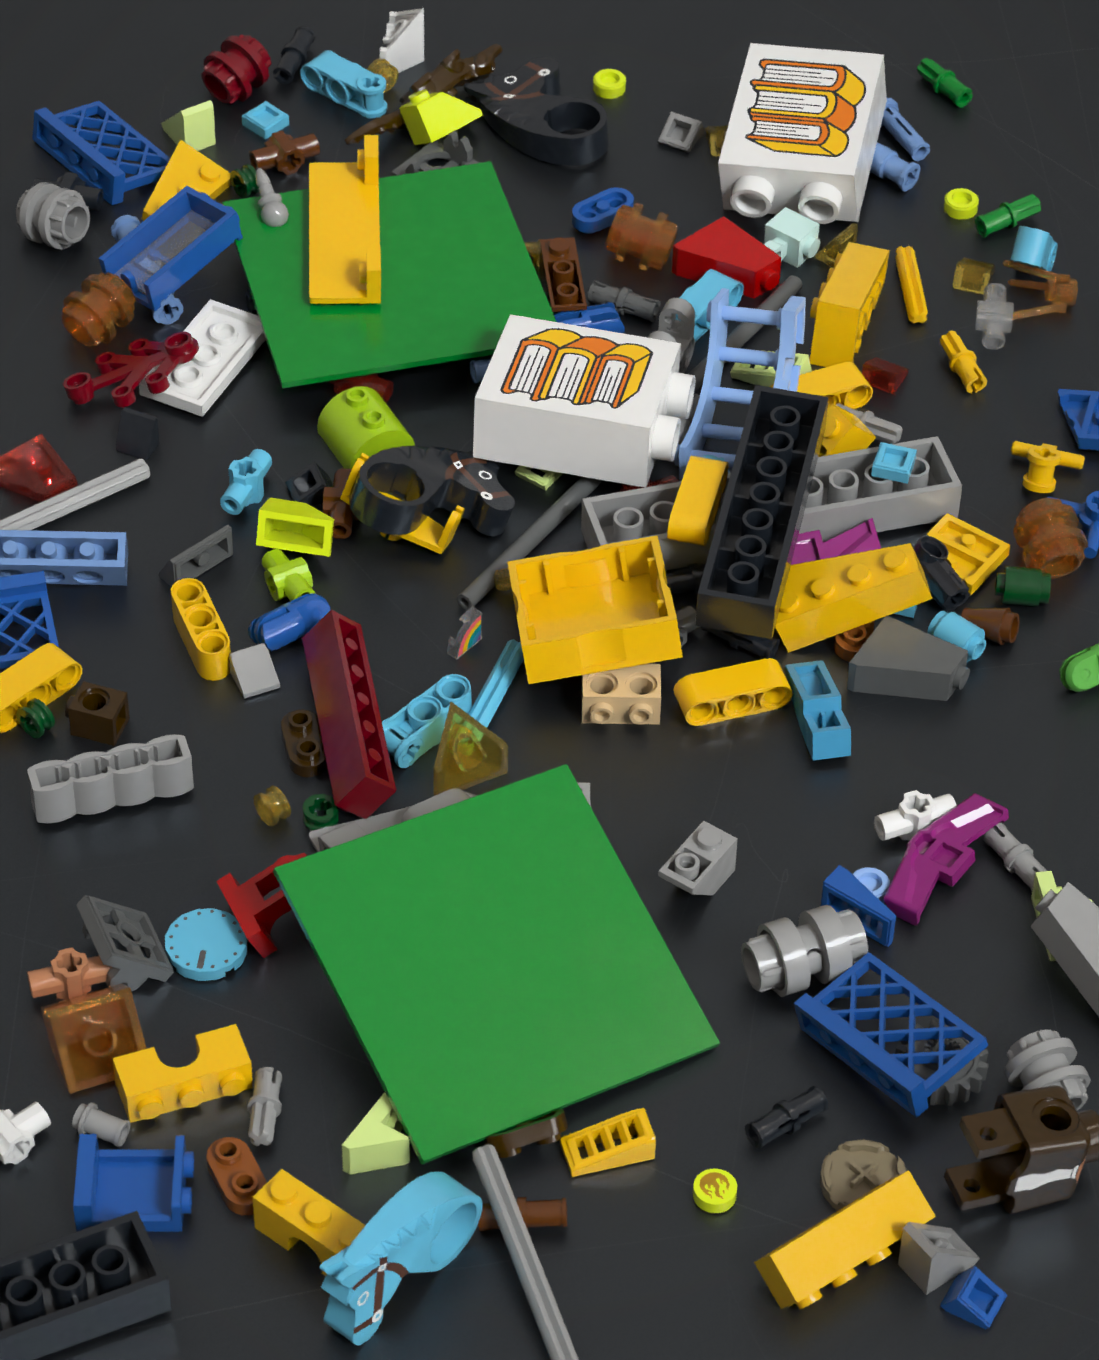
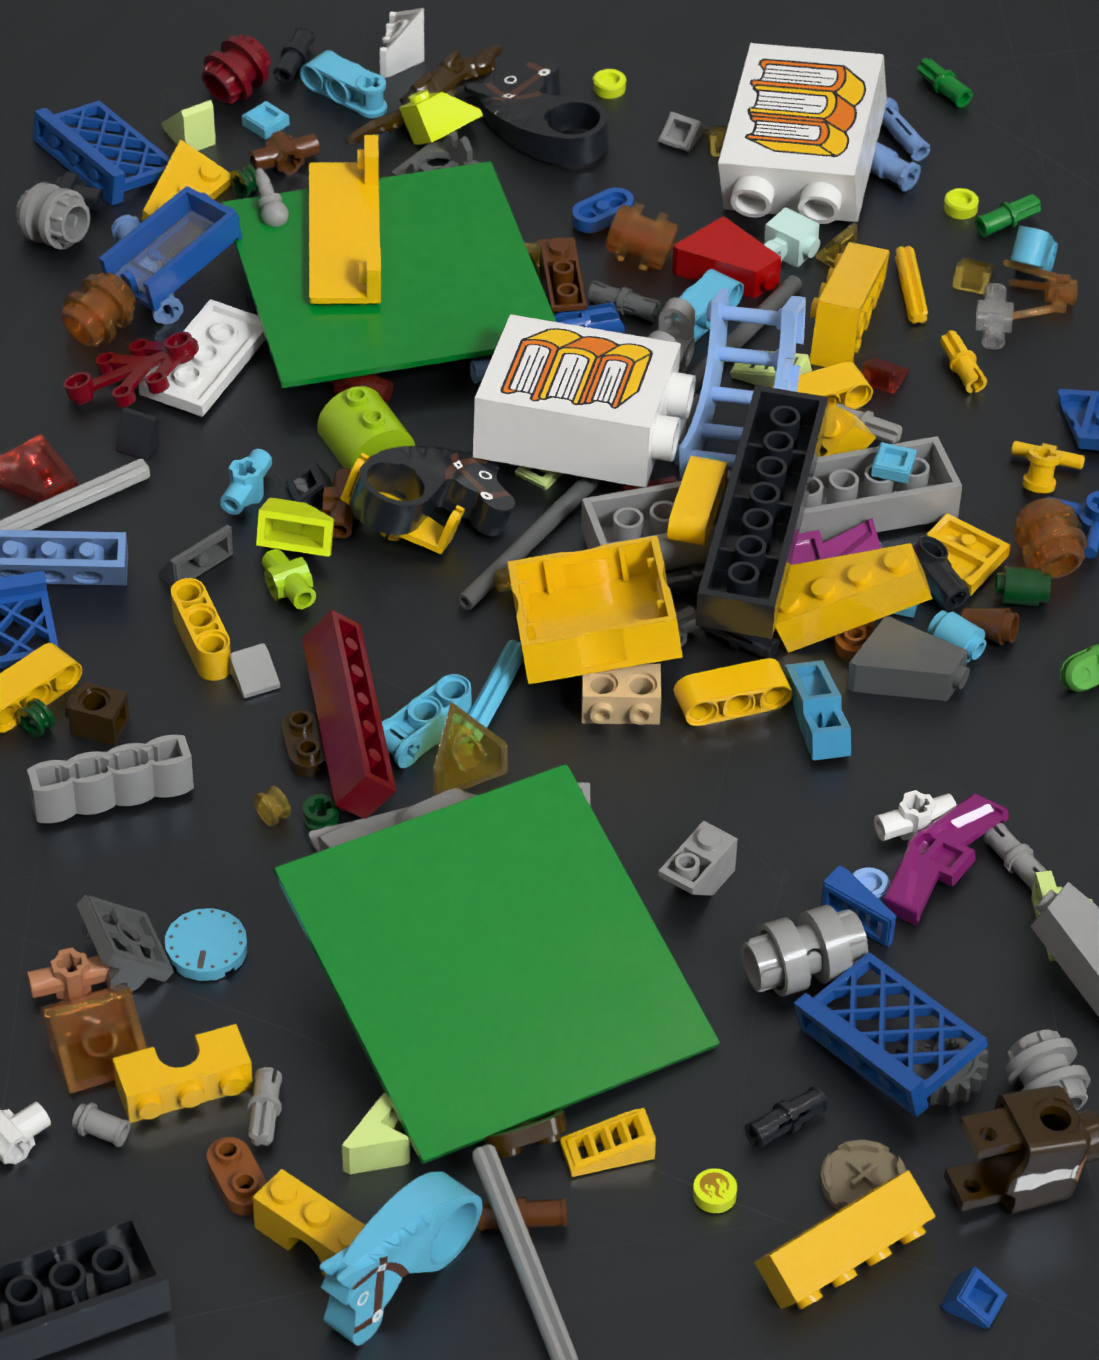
blue panel [73,1134,194,1232] -> none
red tile [216,853,307,958] -> none
blue arm [248,593,331,651] -> none
clear yellow bush [367,58,399,92] -> none
clear tile [447,606,482,660] -> none
light grey slope [898,1222,980,1295] -> none

